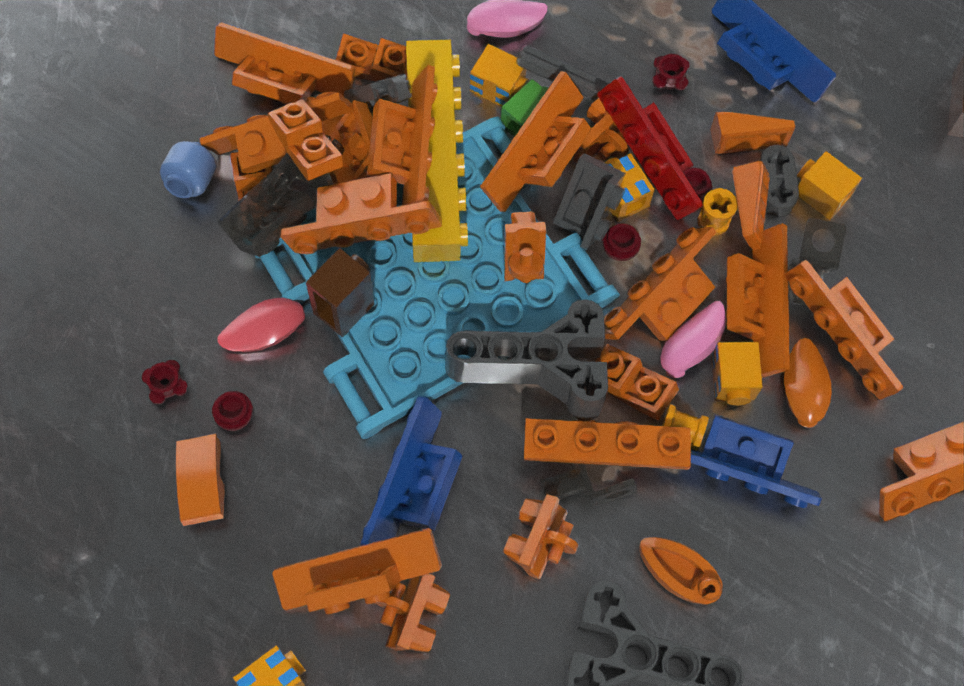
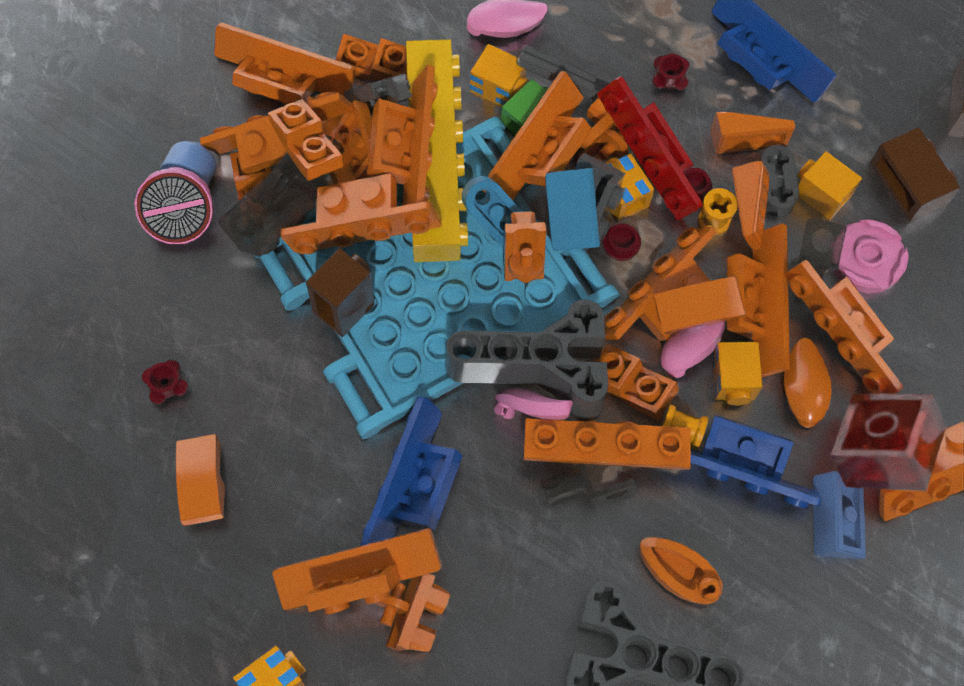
dark red plate [212,391,253,431] -> none
coral arm [217,298,305,352] -> none
orange hips [503,494,579,579] -> none
none -> tile [134,167,214,244]
none -> dark azure plate [462,176,523,244]
none -> bright pink arm [494,388,573,420]
none -> dark azure slope [545,168,600,251]
none -> orange slope [654,276,746,334]
none -> medium blue slope [813,471,866,559]
none -> bright pink tile [829,219,909,294]
none -> clear red brick [831,394,946,491]
none -> reddish brown brick [870,127,960,222]

